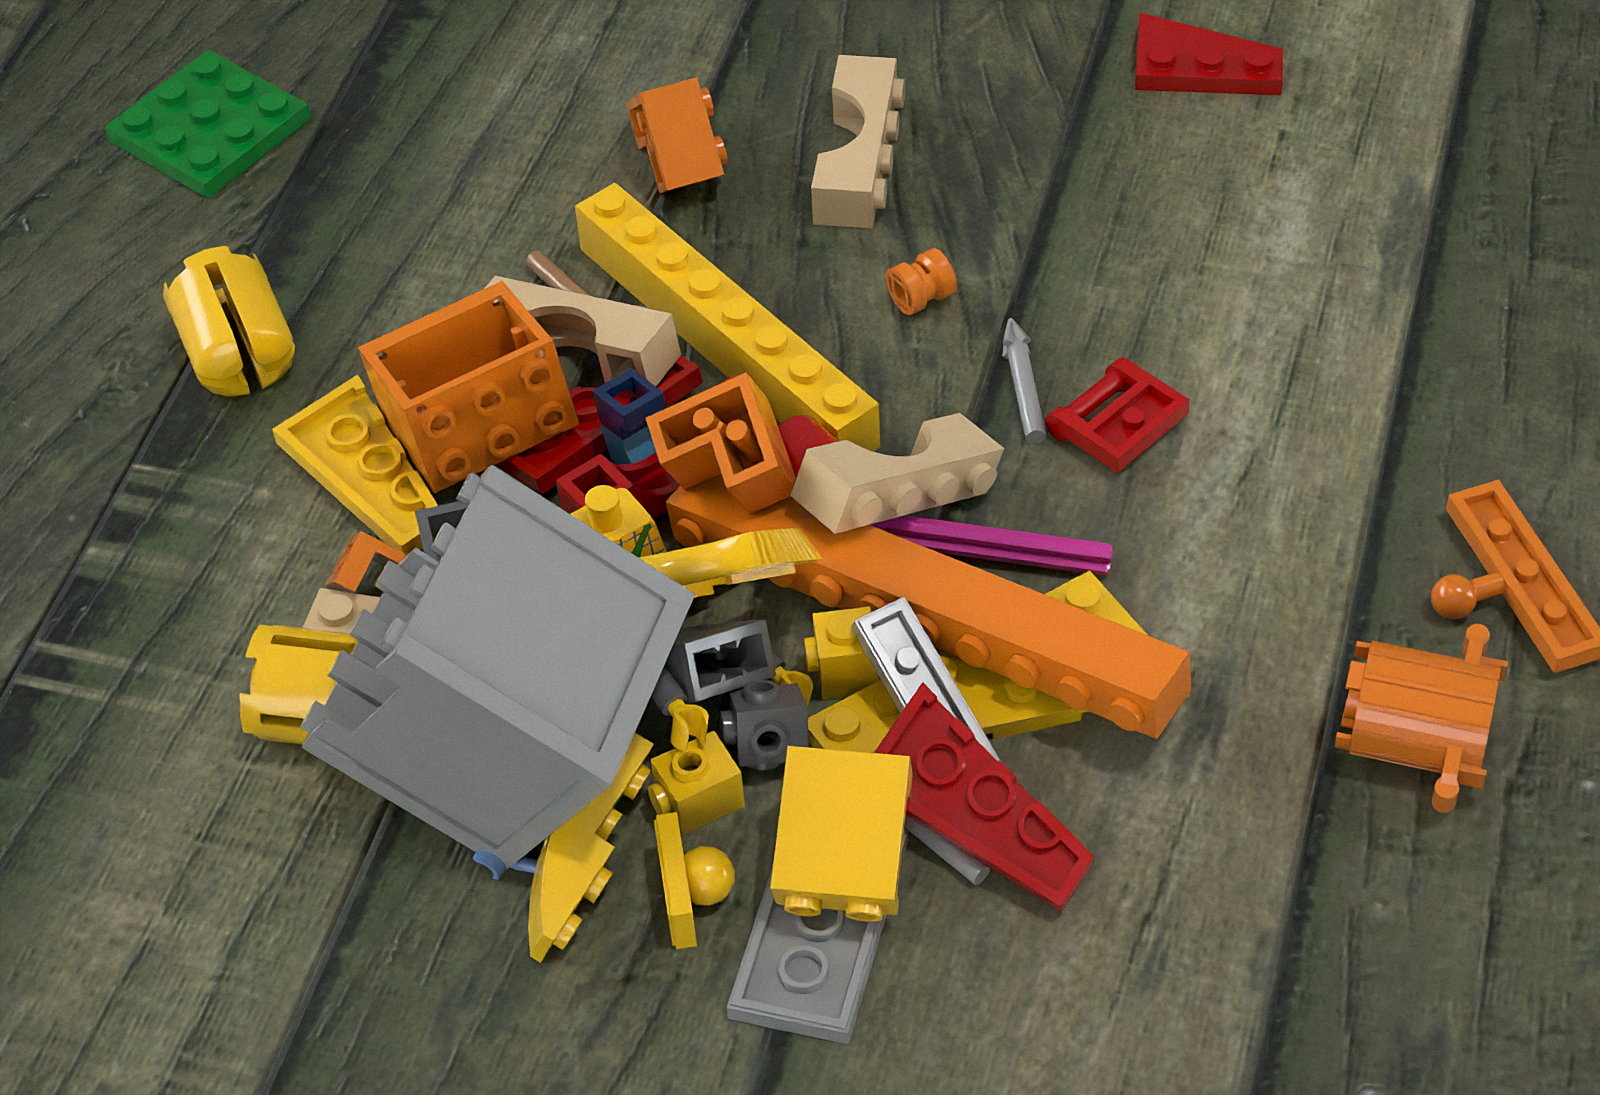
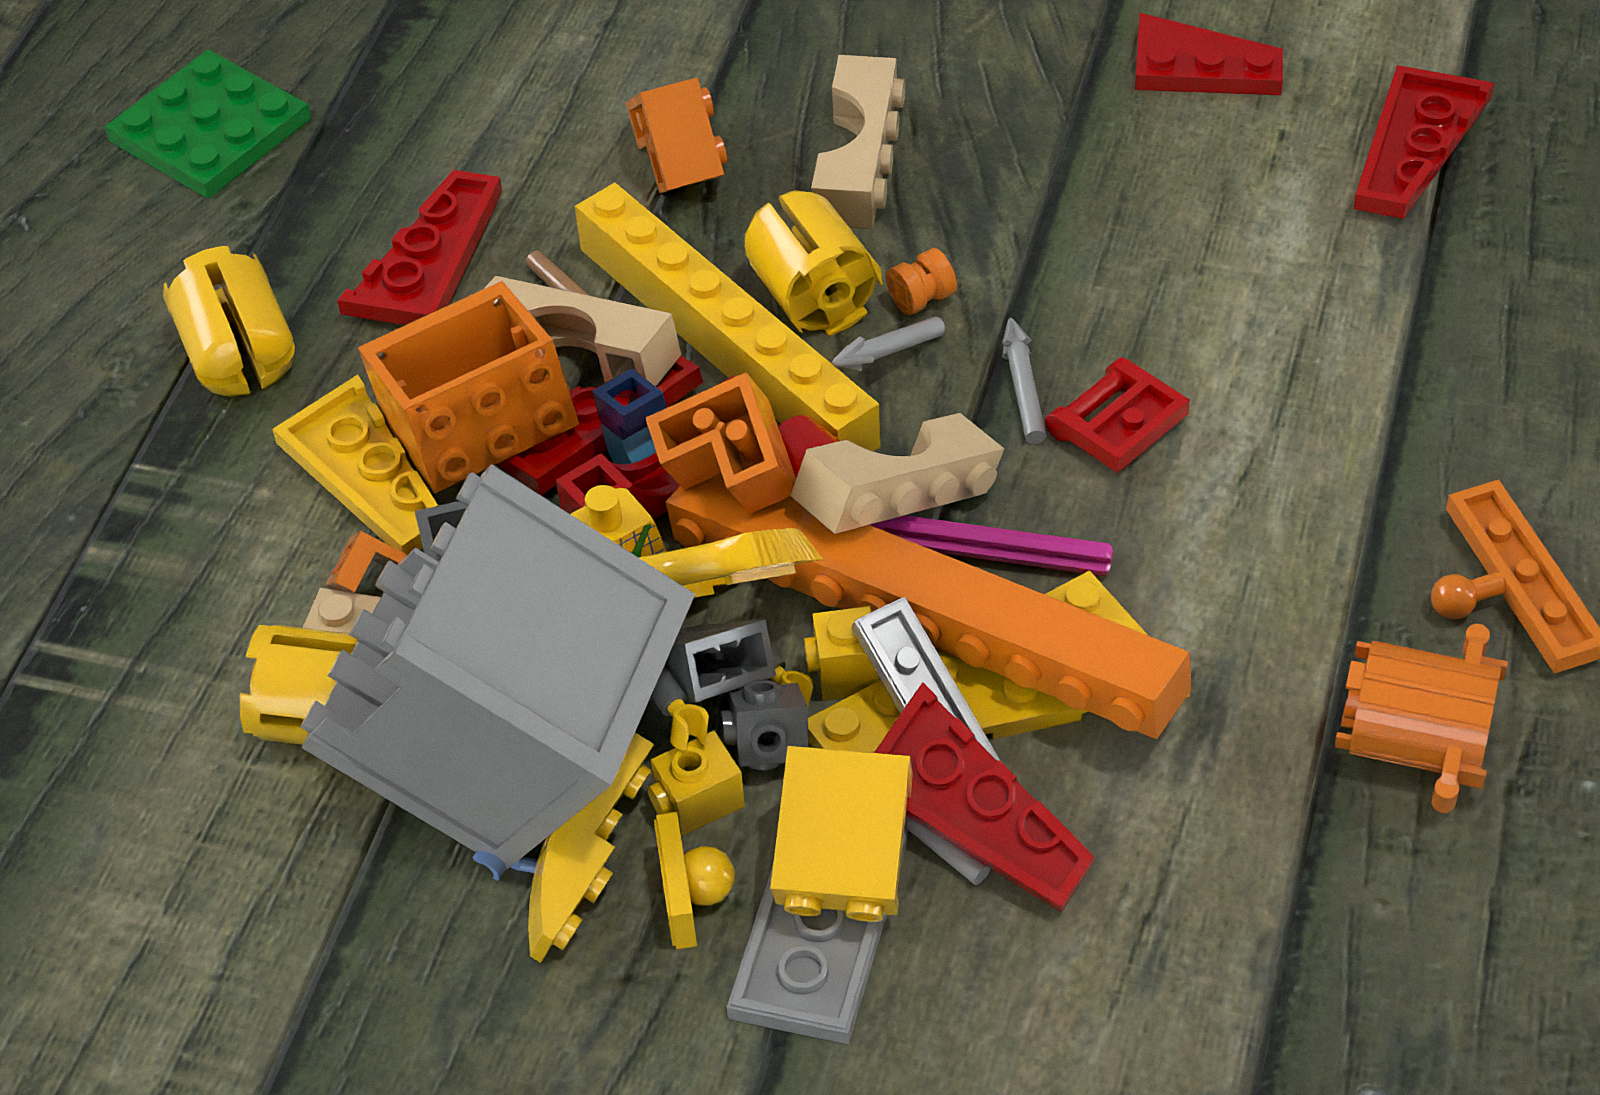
none -> red wing [337,170,503,325]
none -> yellow cylinder [744,190,883,336]
none -> light grey piece [832,316,945,371]
none -> red wing [1353,65,1495,219]

